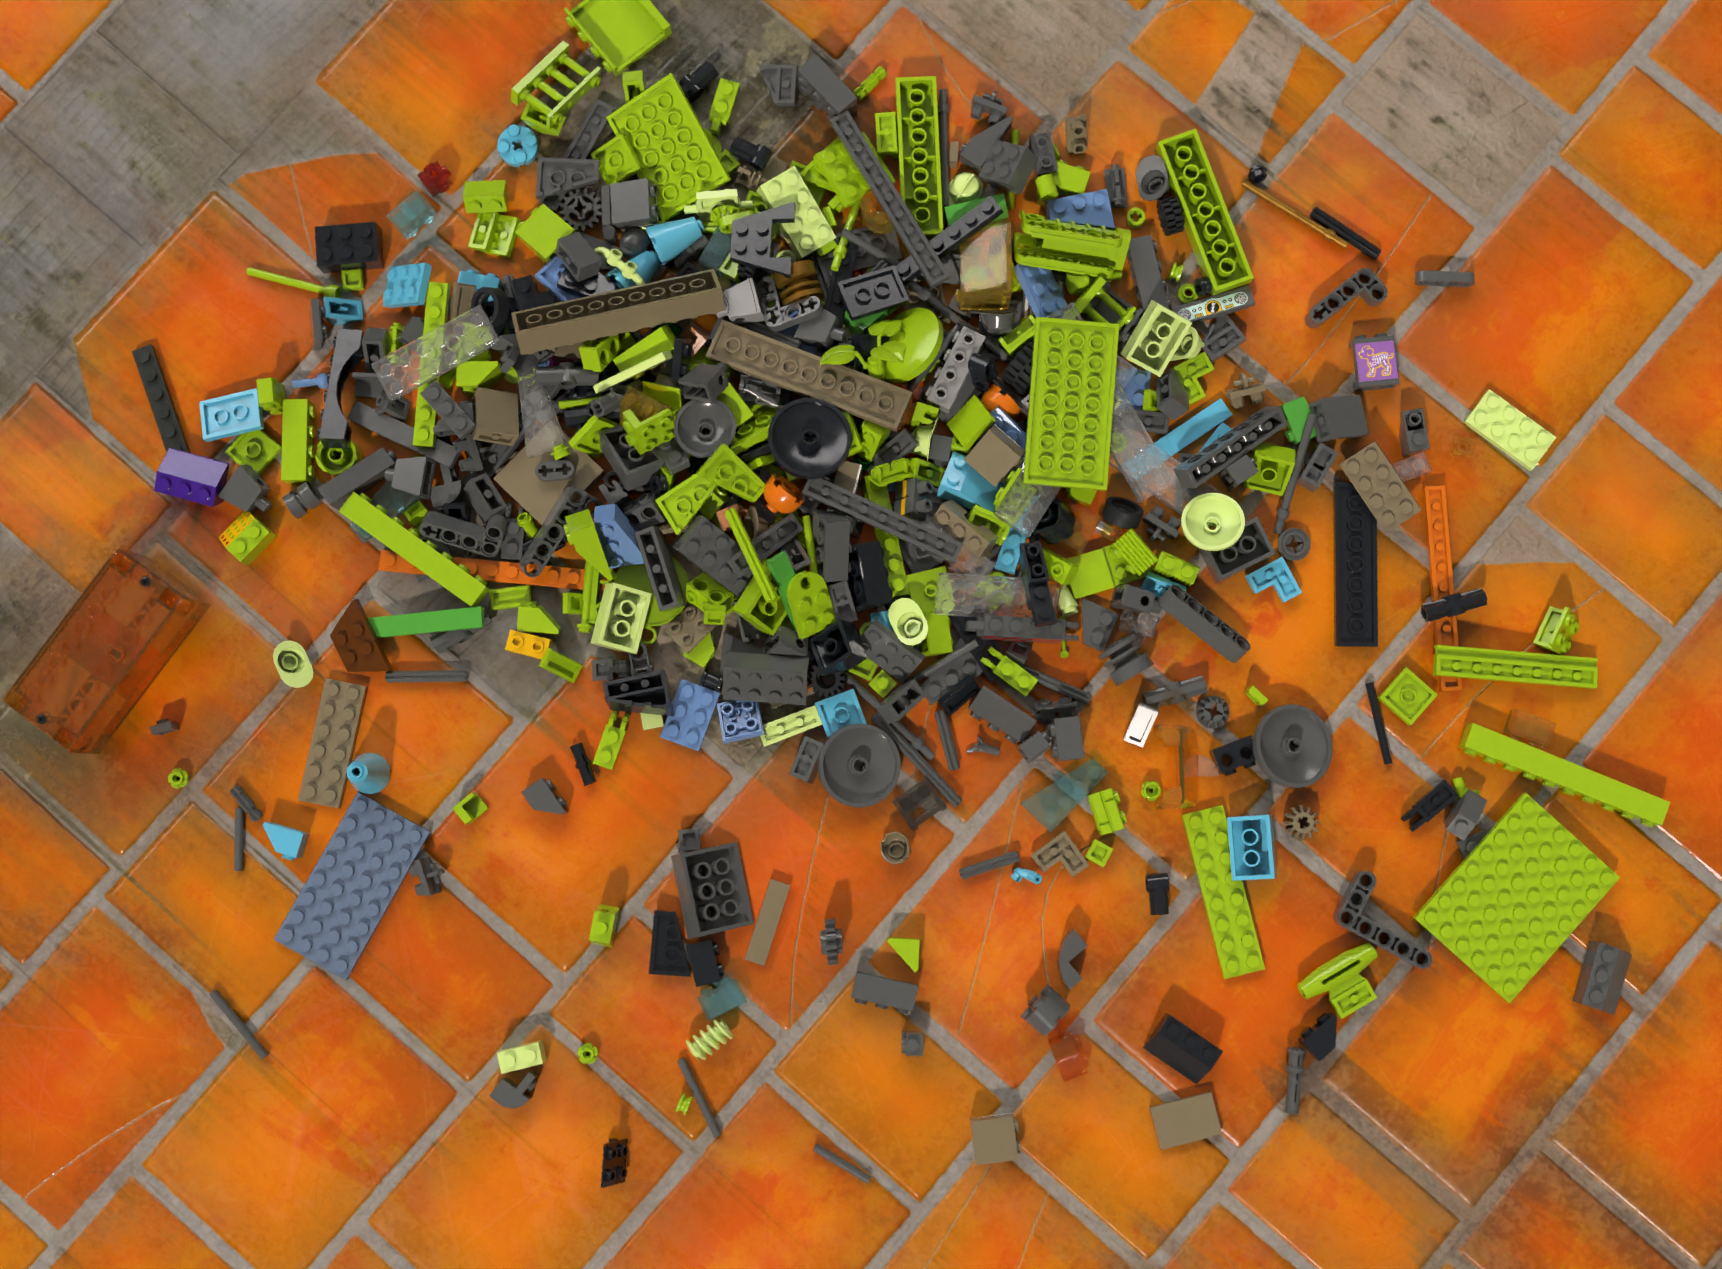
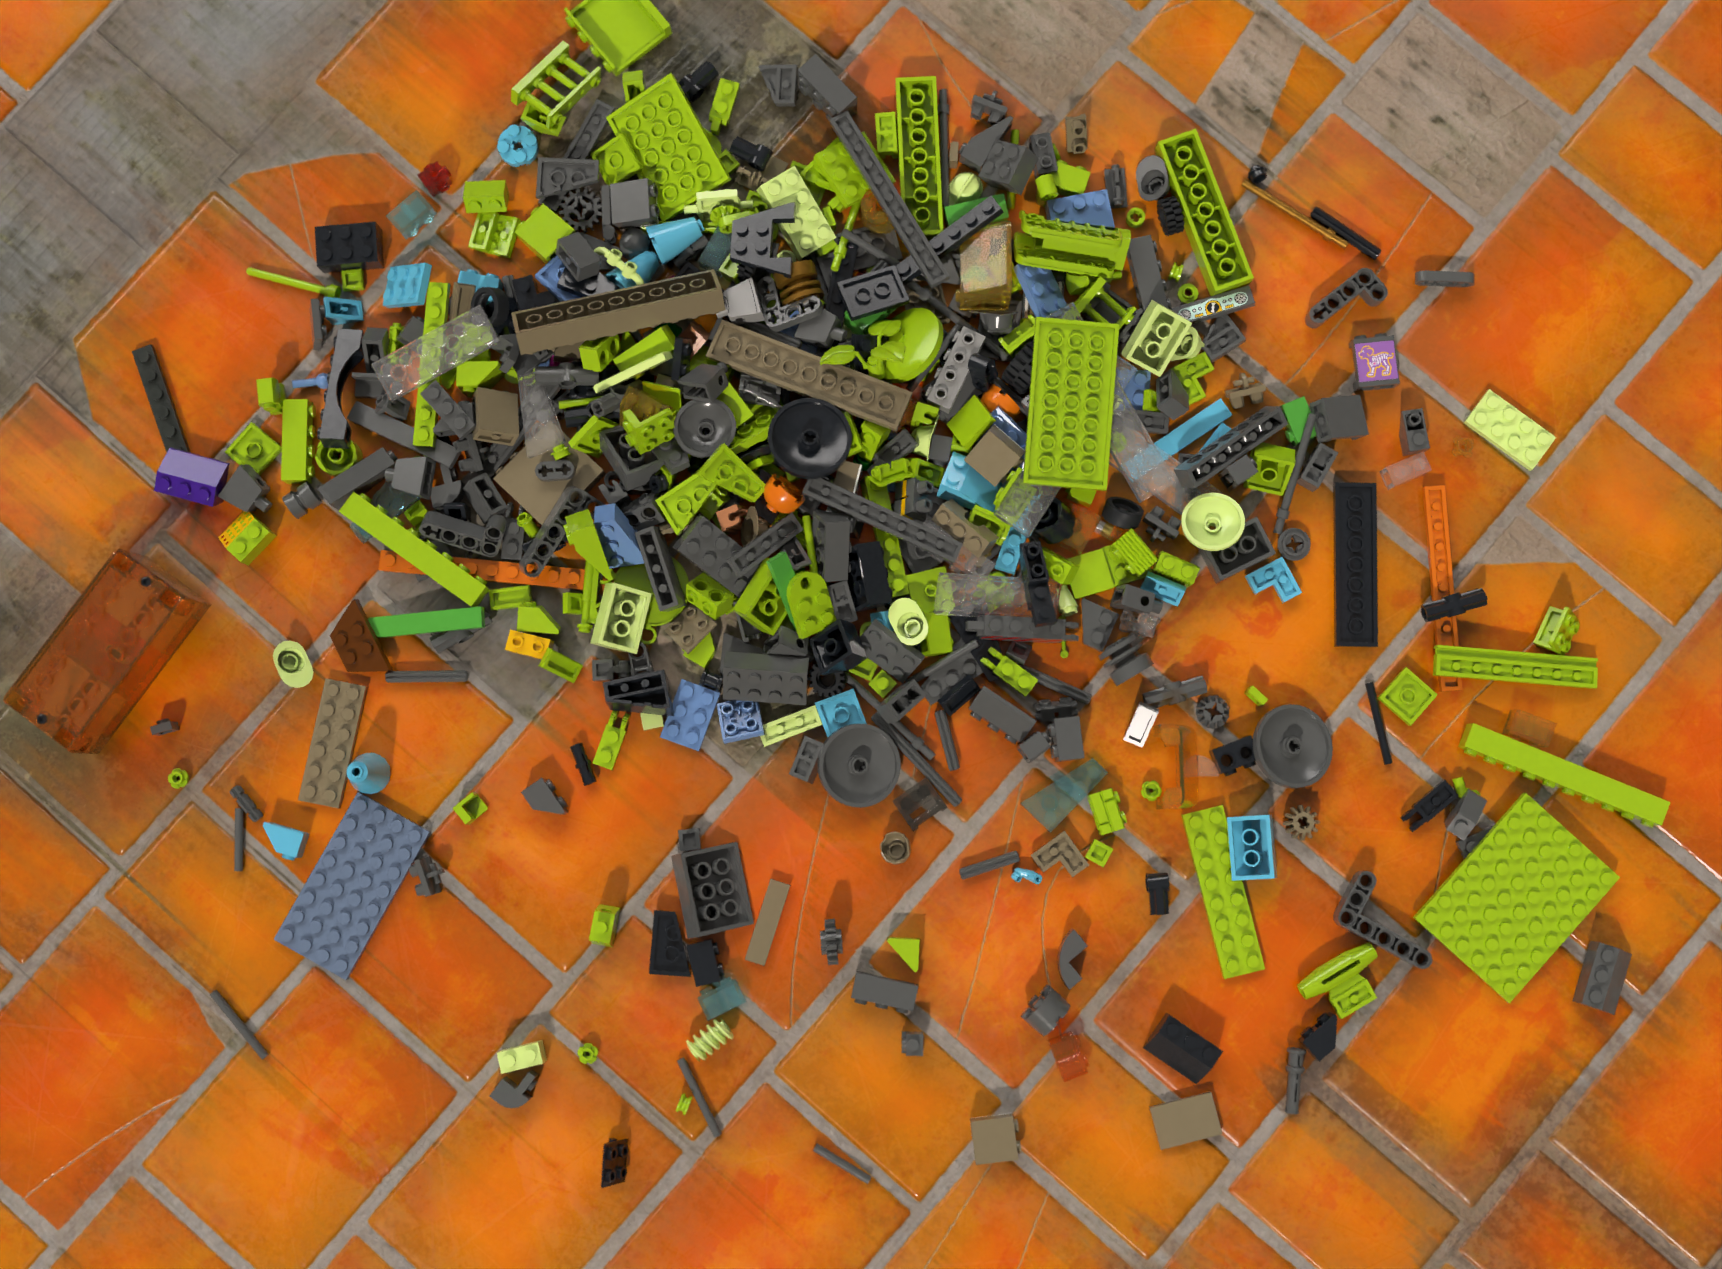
medium azure plate [199,388,264,442] -> none
lime tile [703,604,726,625] -> none
lime axle [725,508,777,603] -> none
lime axle [854,66,887,100] -> none
dark grey bar [966,736,1000,756] -> none
dark grey beam [1158,585,1251,663] -> none
black bush [1194,276,1212,297] -> none
dark tan plate [1339,441,1422,533] -> none

